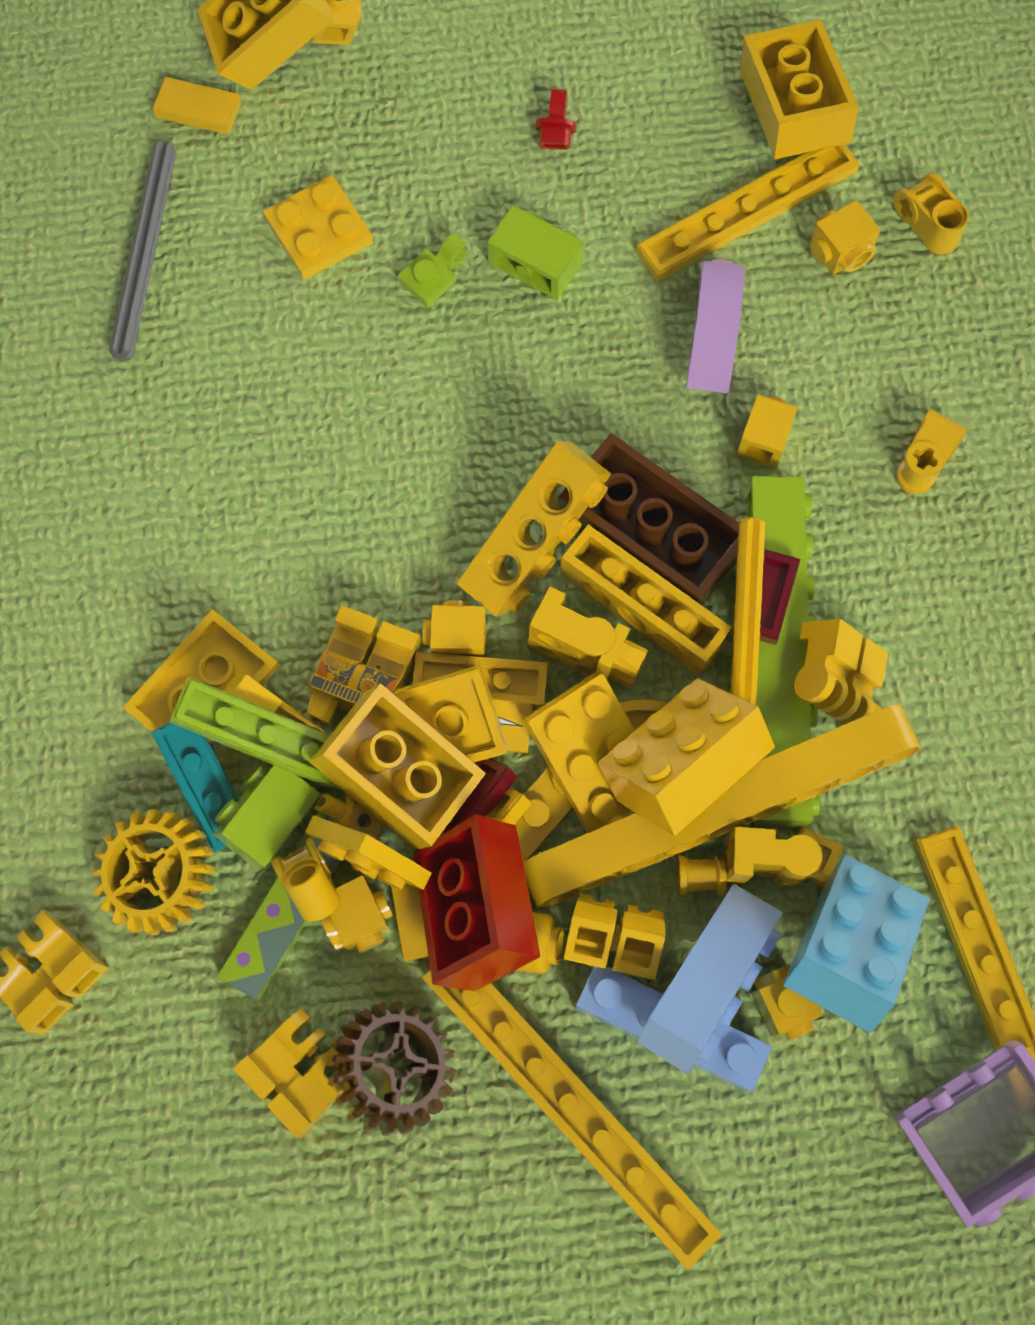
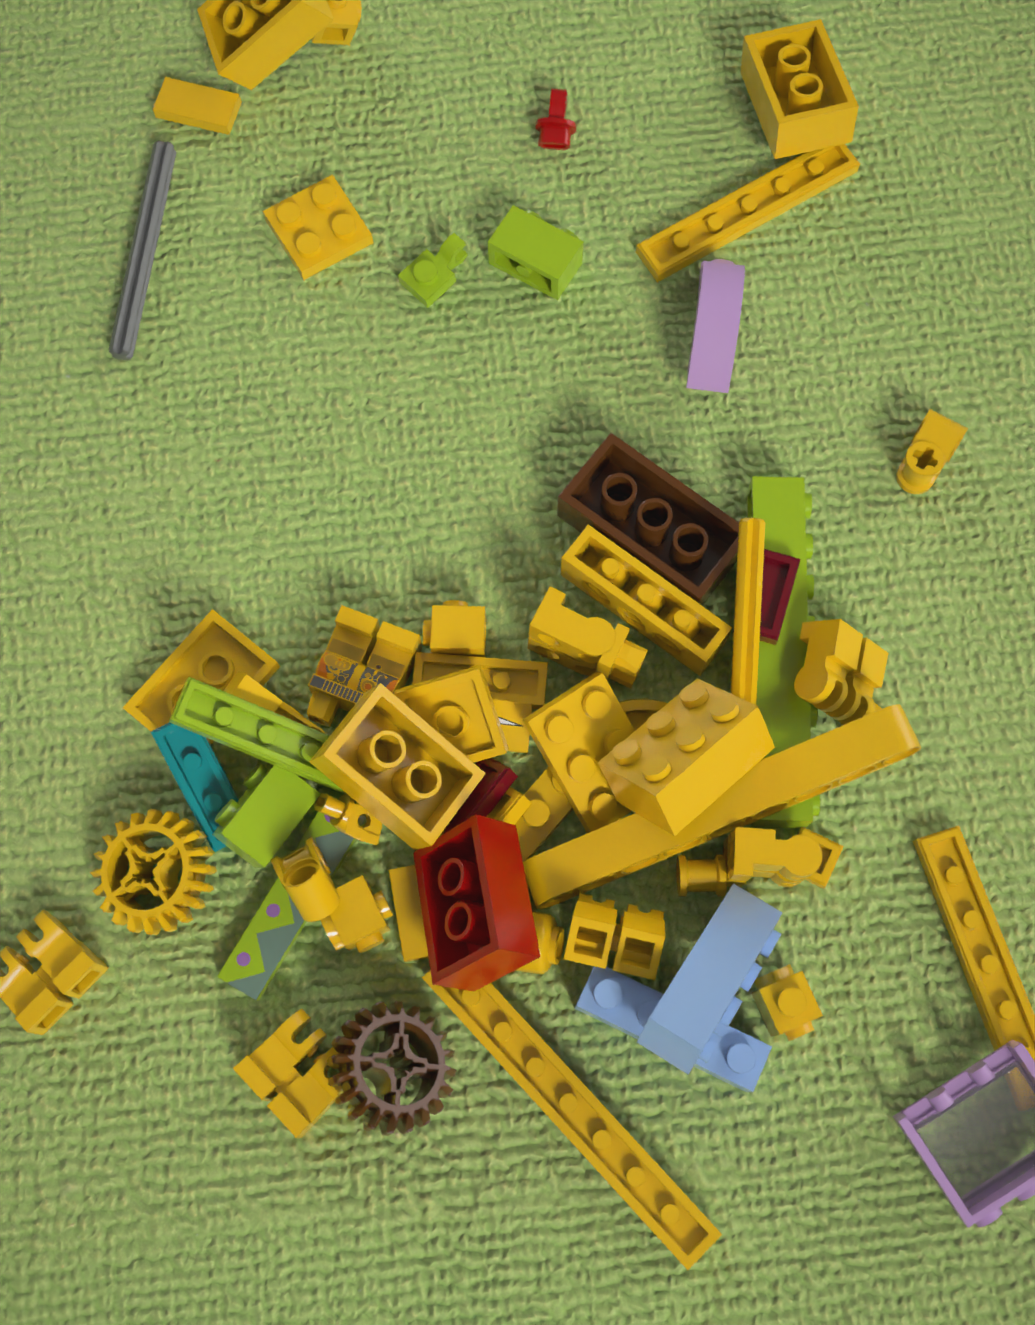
yellow plate [305,815,431,890] -> none
yellow brick [456,441,611,616] -> none
yellow brick [736,394,798,469] -> none
medium azure brick [783,854,930,1033] -> none
yellow brick [809,200,881,275] -> none
yellow piece [893,172,969,255] -> none

